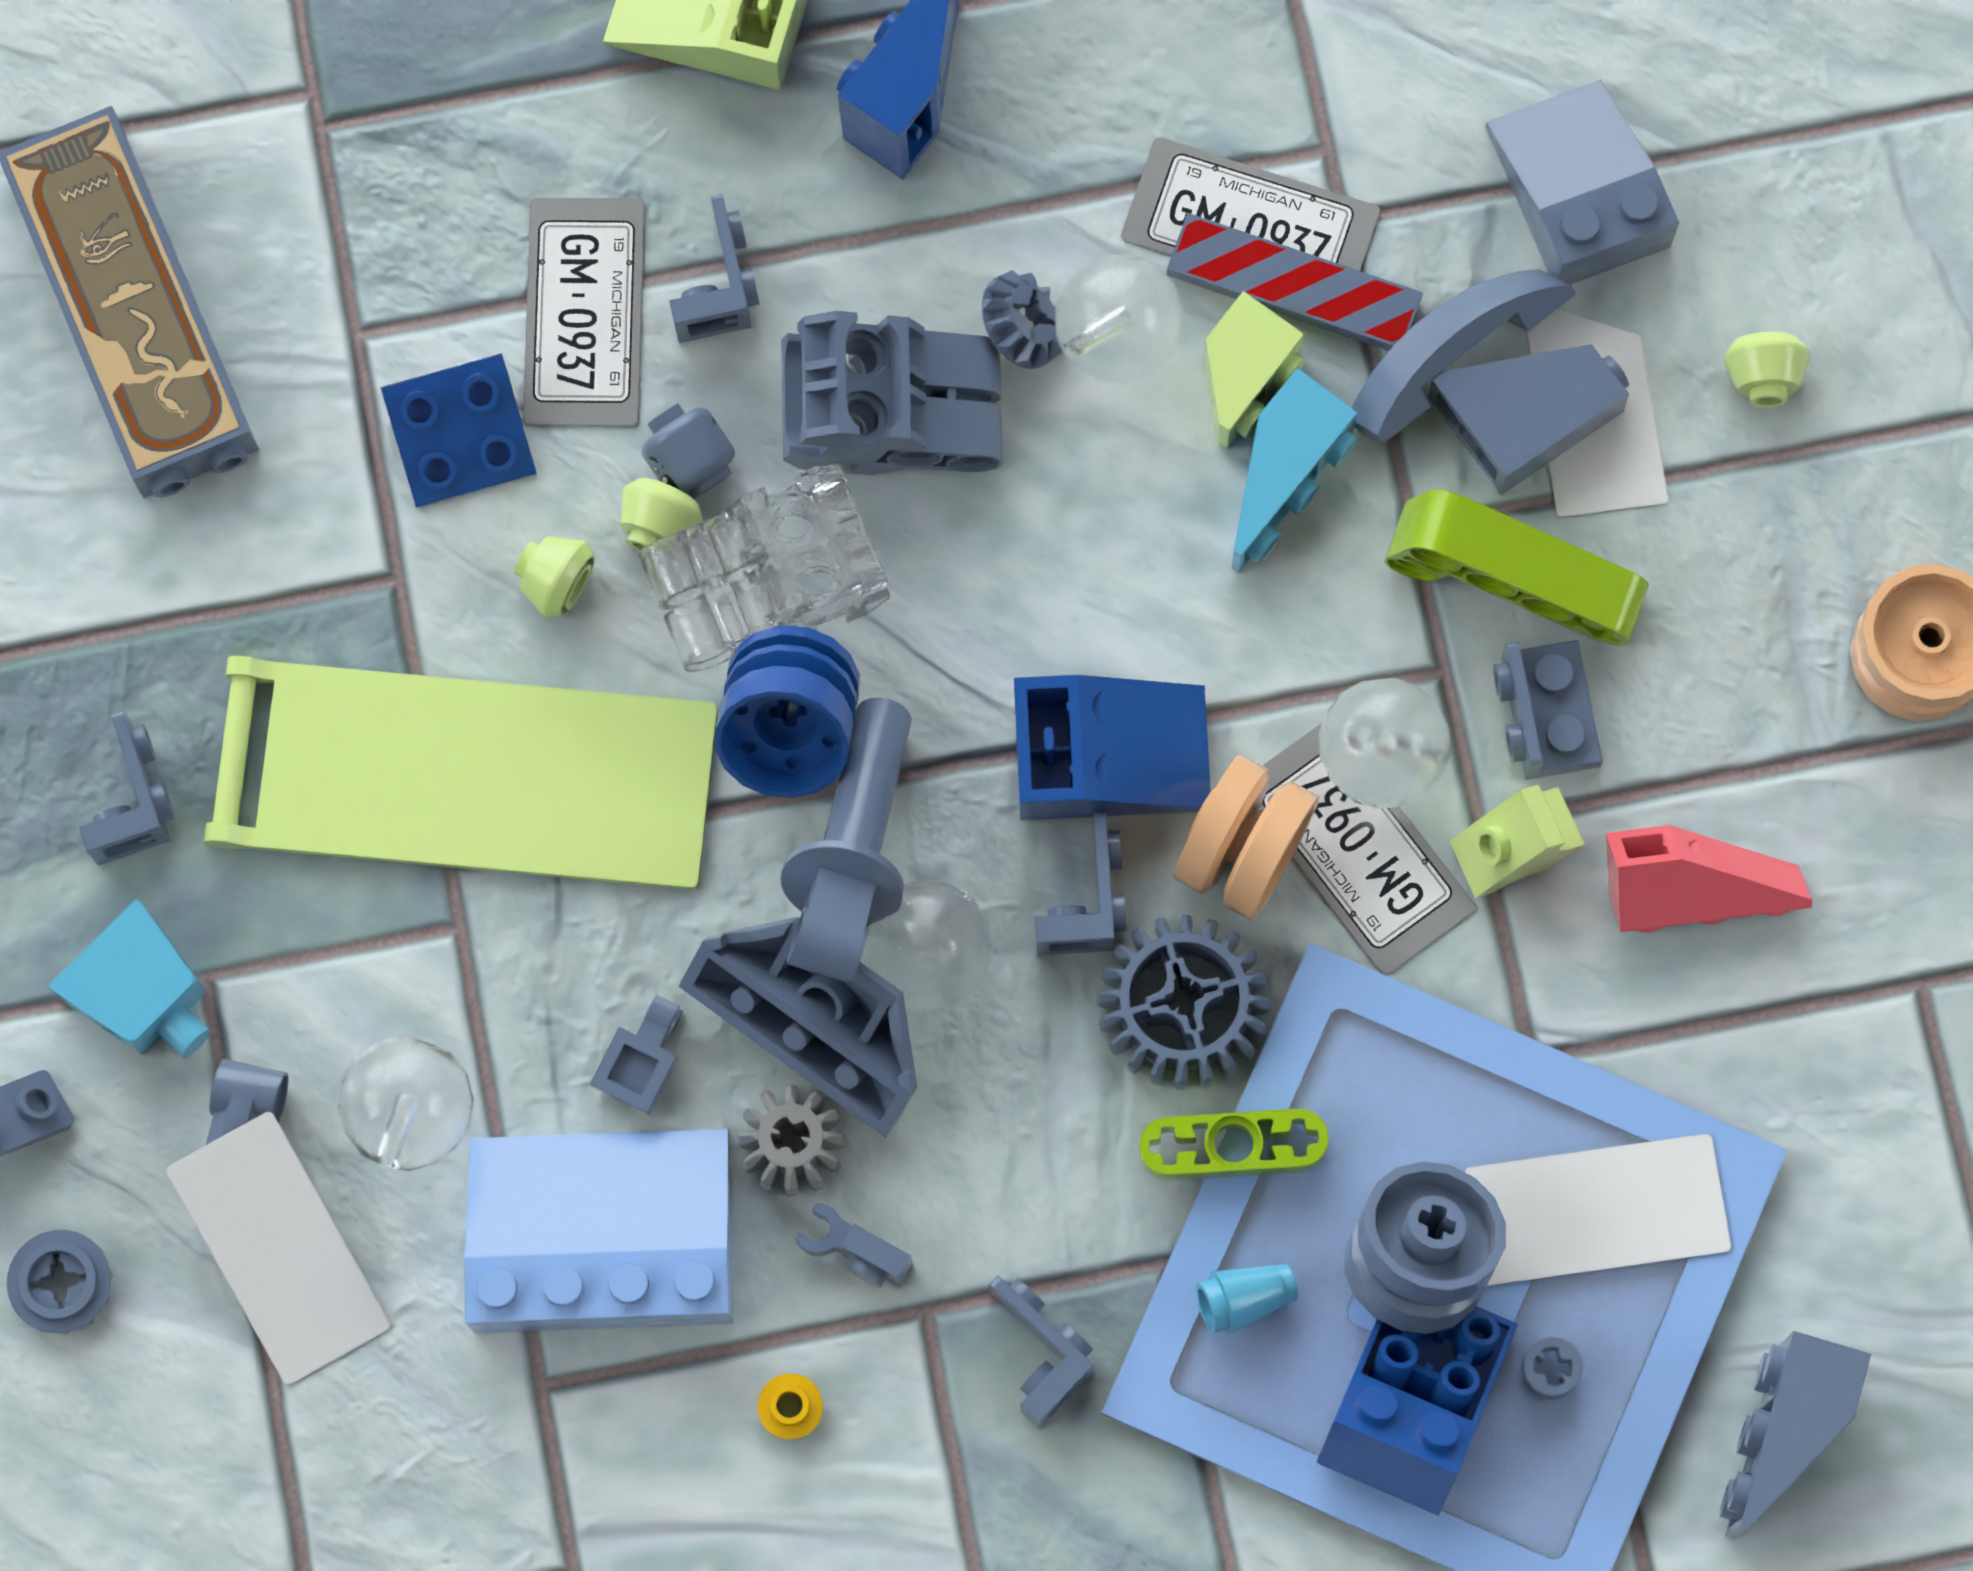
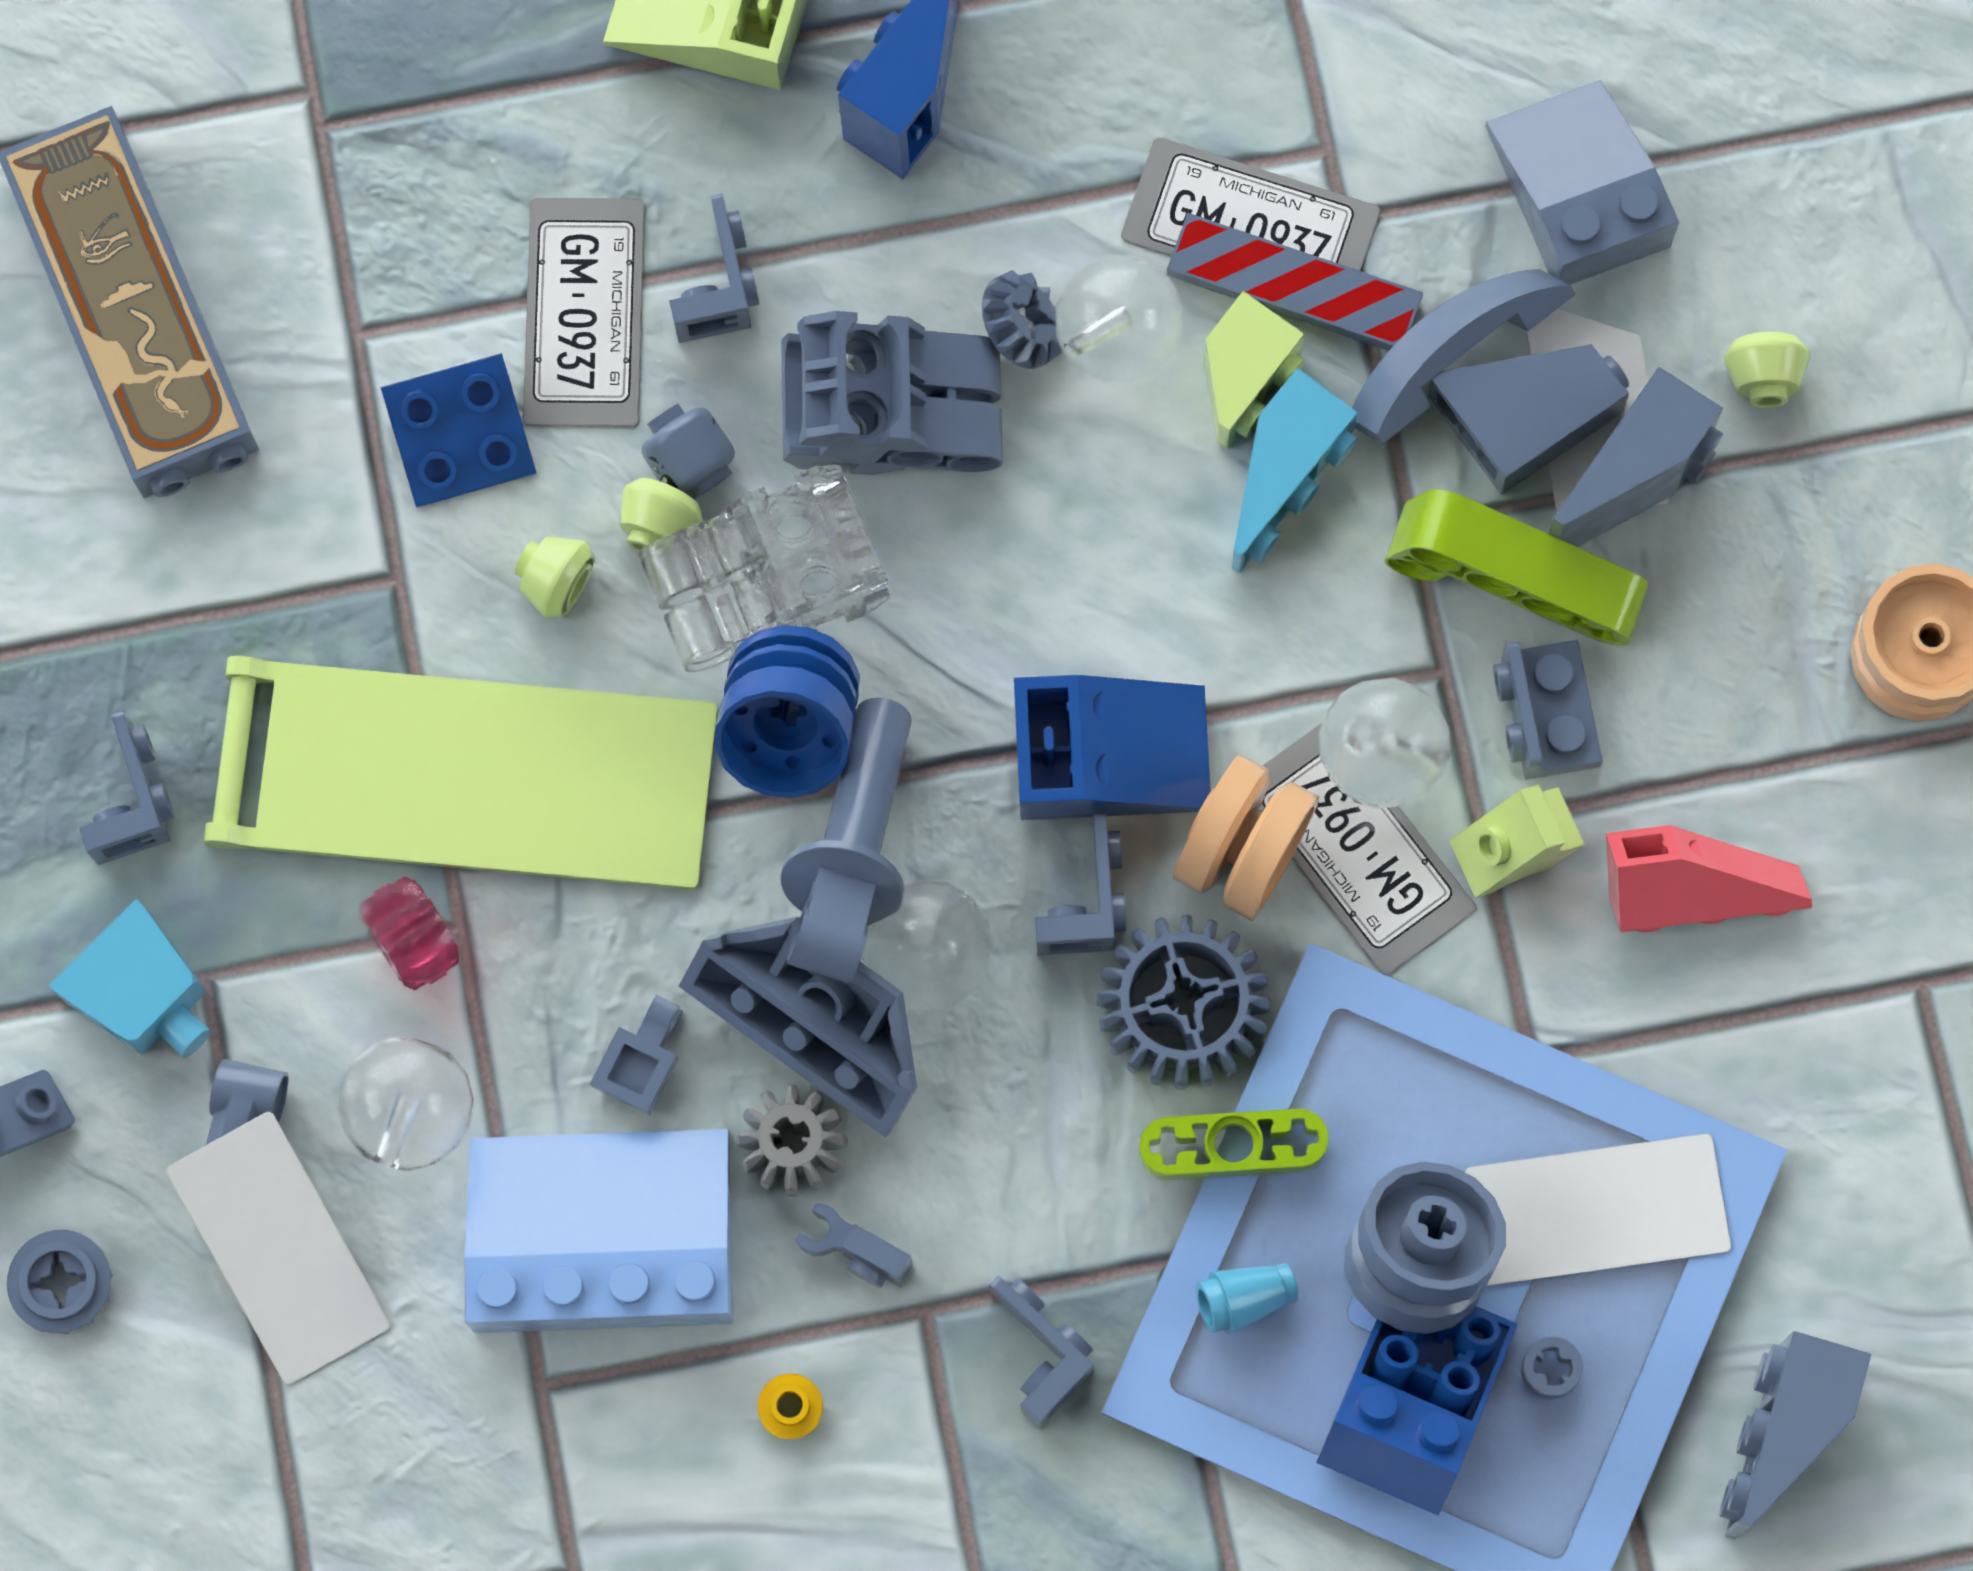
none -> clear pink gear [360,876,459,990]
none -> sand blue slope [1548,367,1724,547]

